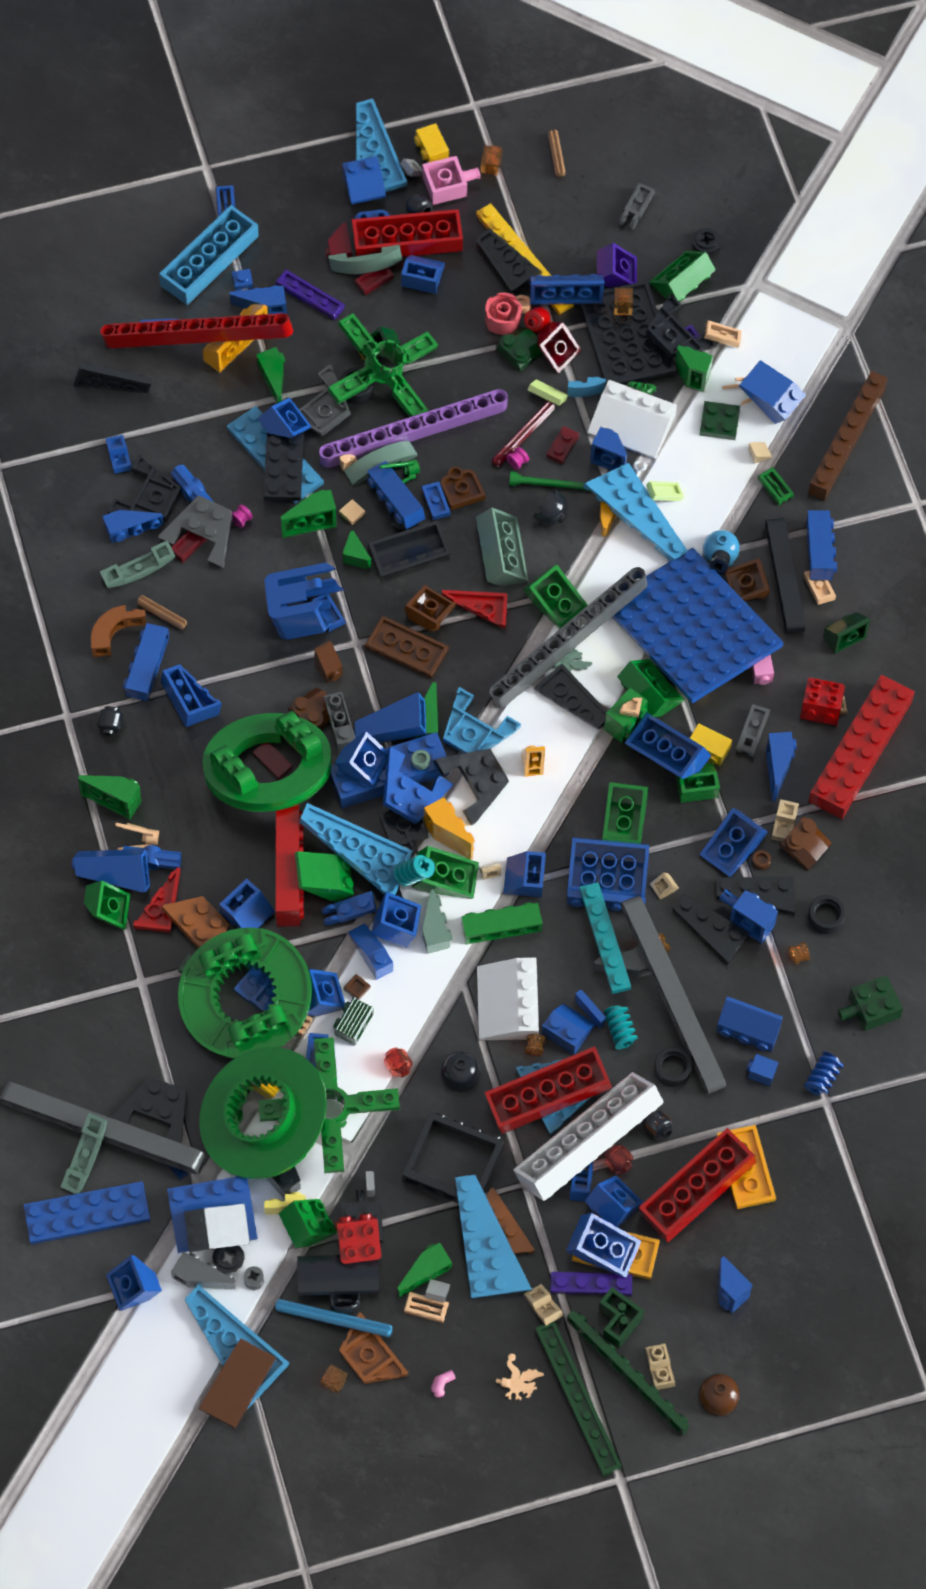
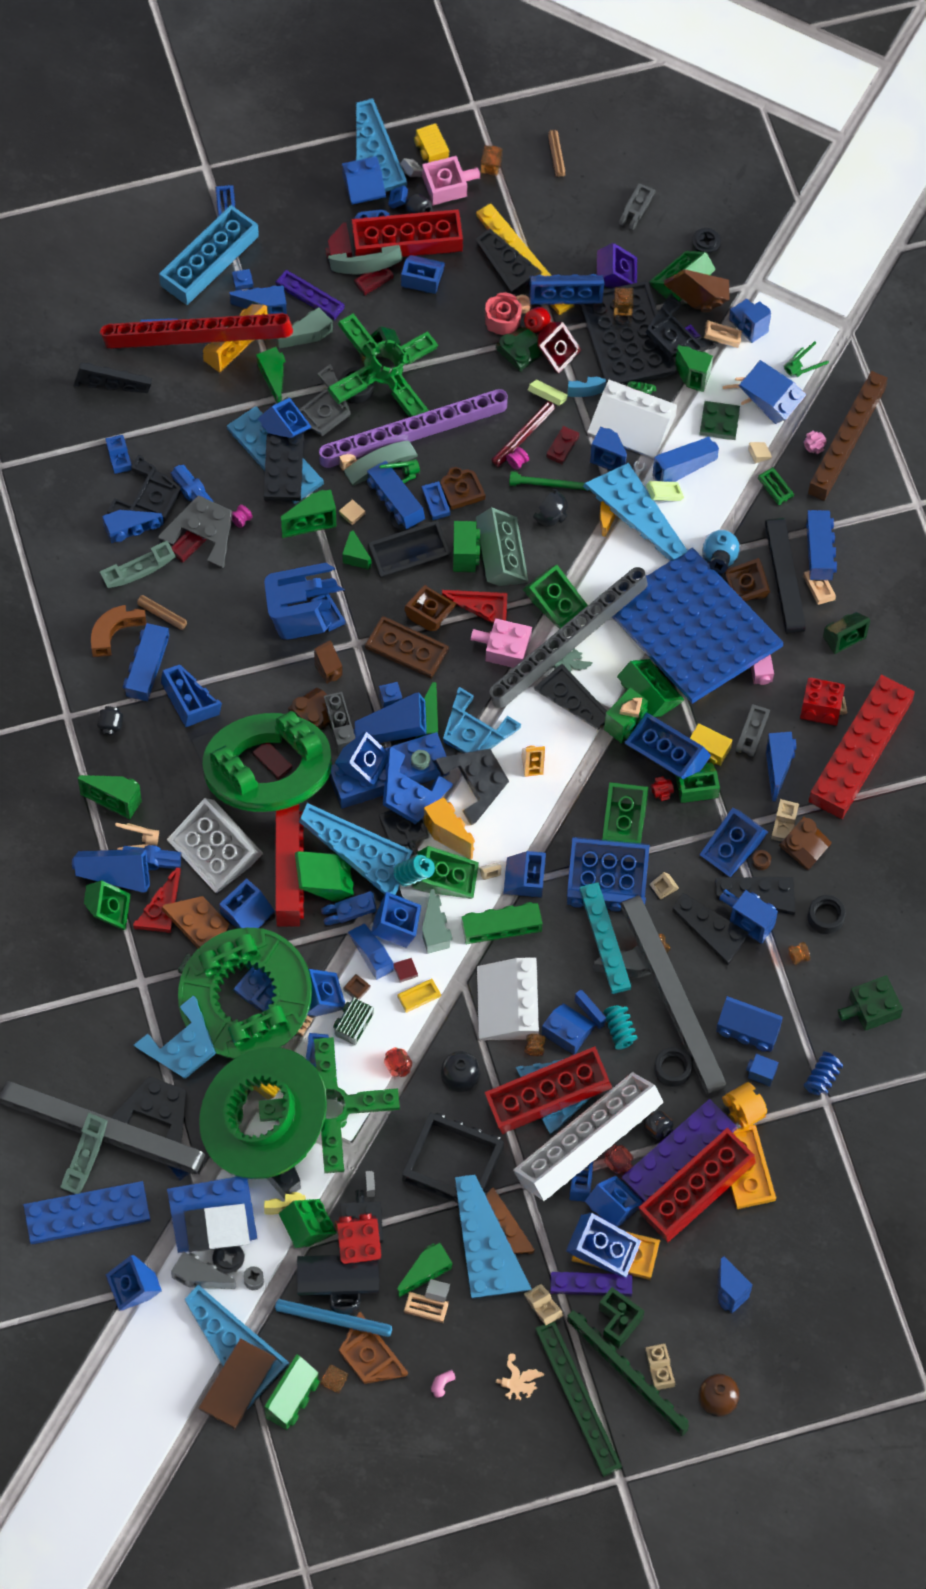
none -> dark azure wing [134,996,216,1079]
none -> white slope [167,798,263,893]
none -> slope [265,1354,320,1430]
none -> sand green slope [277,307,333,348]
none -> blue brick [379,682,402,708]
none -> blue plate [388,185,408,209]
none -> dark red tile [393,957,418,983]
none -> yellow tile [397,978,441,1013]
none -> green brick [453,521,480,572]
none -> bright pink brick [471,618,532,668]
none -> dark purple plate [622,1099,737,1202]
none -> red gear [651,776,674,801]
none -> blue slope [652,437,719,482]
none -> reddish brown slope [664,269,730,312]
none -> light orange brick [722,1082,767,1129]
none -> blue brick [729,298,772,343]
none -> green plant [783,341,829,377]
none -> bright pink gear [804,430,827,454]

